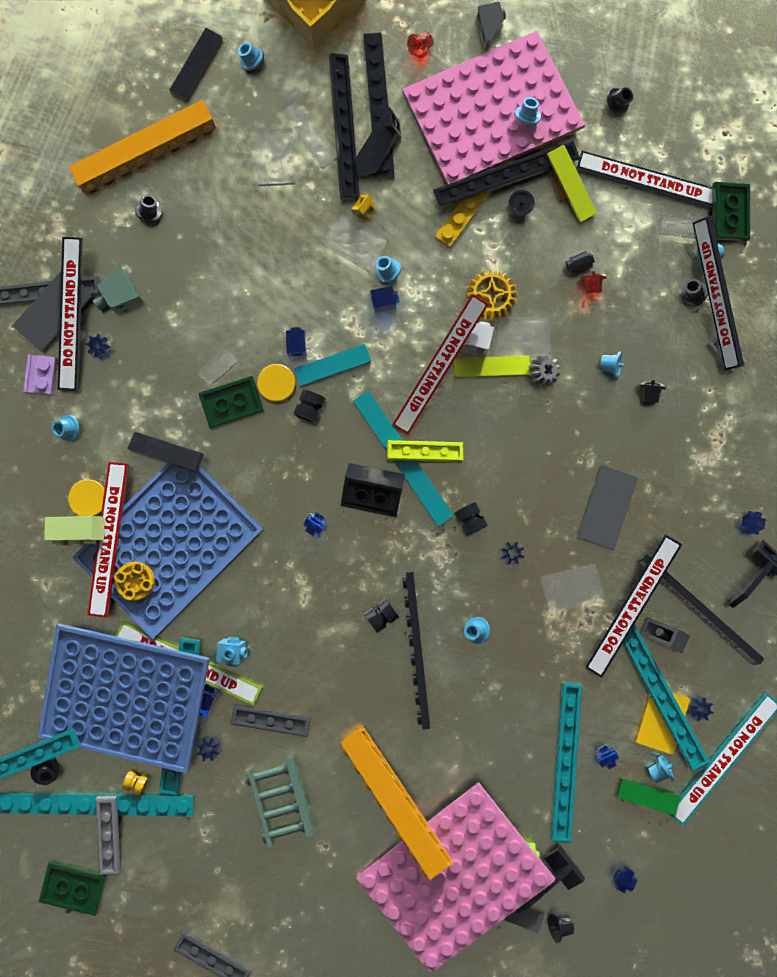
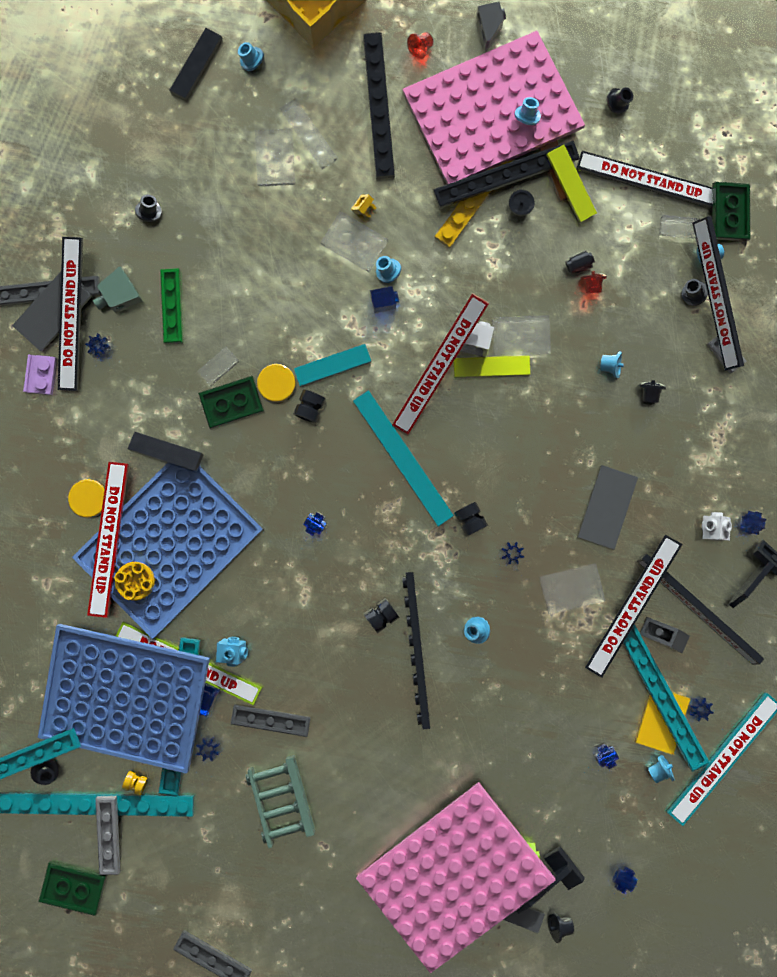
yellowish green brick [44,516,105,545] -> none
medium azure piece [51,415,79,441] -> none
light orange brick [68,99,215,192] -> none
clear blue brick [286,327,307,357] -> none
black tile [329,53,360,200] -> none
black slope [340,463,405,517] -> none
light orange brick [340,728,454,880] -> none
black piece [355,107,402,176] -> none
neon yellow tile [387,440,463,462] -> none
yellow gear [466,269,517,321] -> none
light grey gear [528,354,561,387] -> none
teal tile [551,682,582,843] -> none
green tile [617,779,681,816] -> none
none -> green tile [160,268,183,344]
none -> white brick [702,512,732,541]

